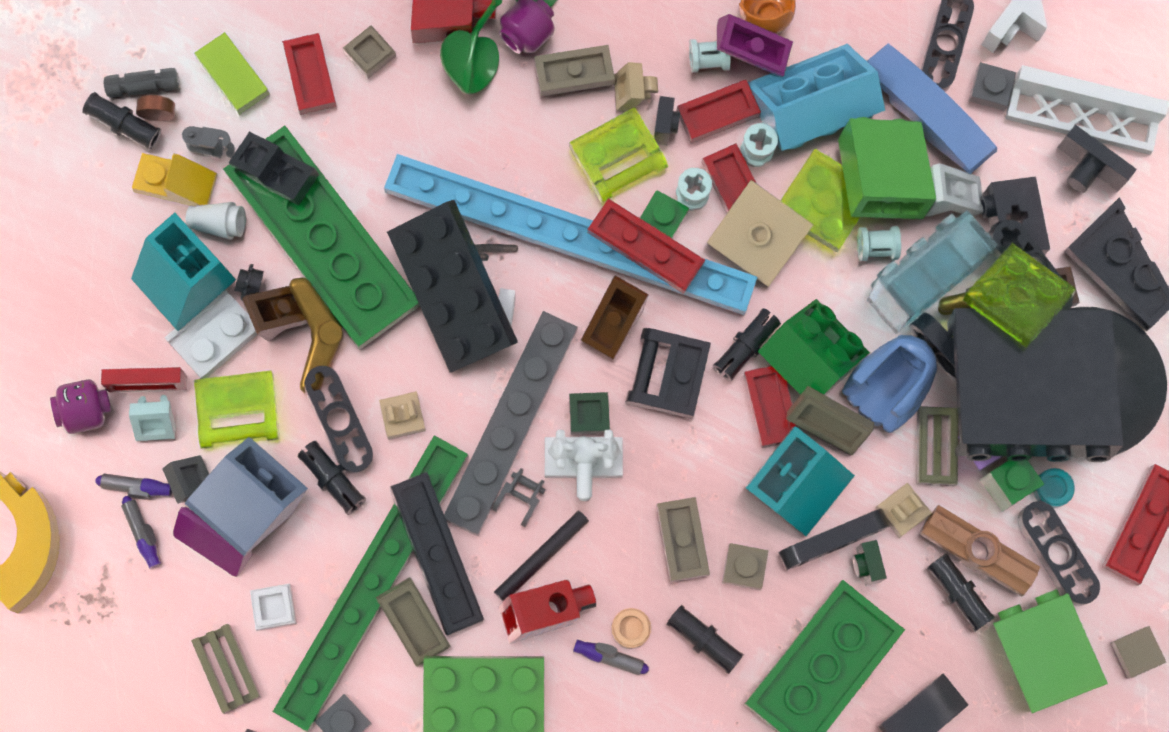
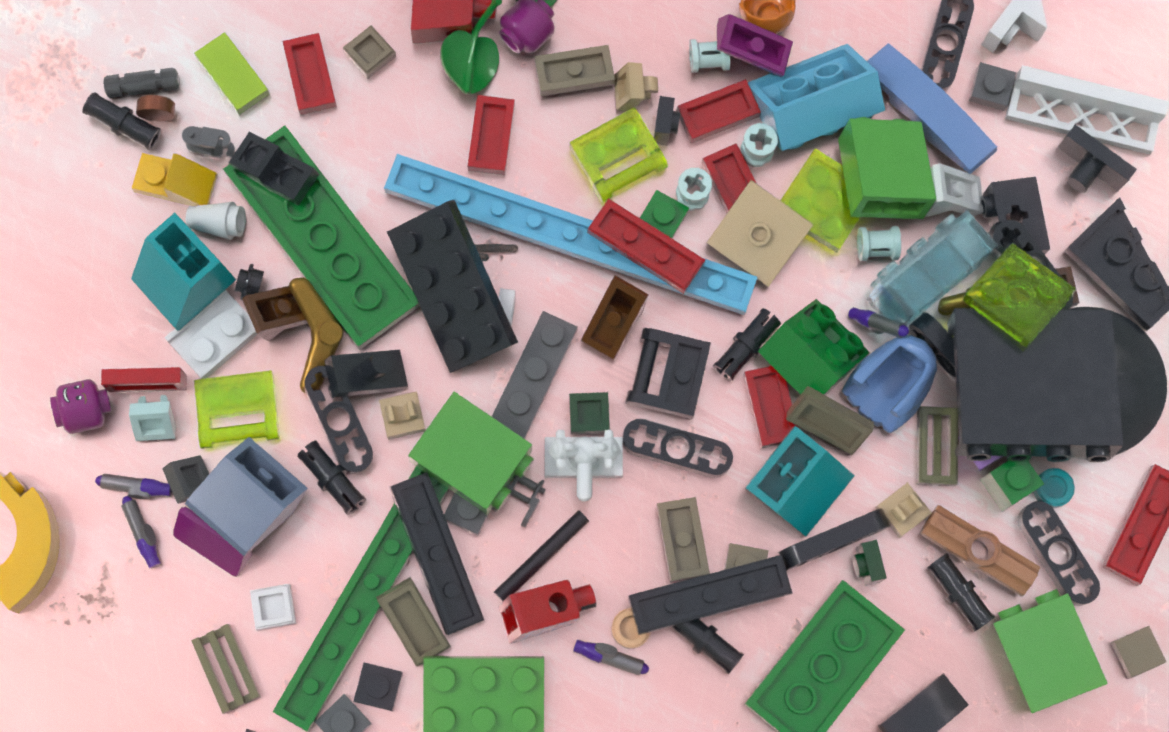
none -> black tile [324,349,408,398]
none -> black plate [353,662,403,712]
none -> bright green brick [408,391,534,515]
none -> red tile [467,95,515,175]
none -> black beam [622,419,733,478]
none -> black tile [628,555,793,635]
none -> piece [848,307,909,338]

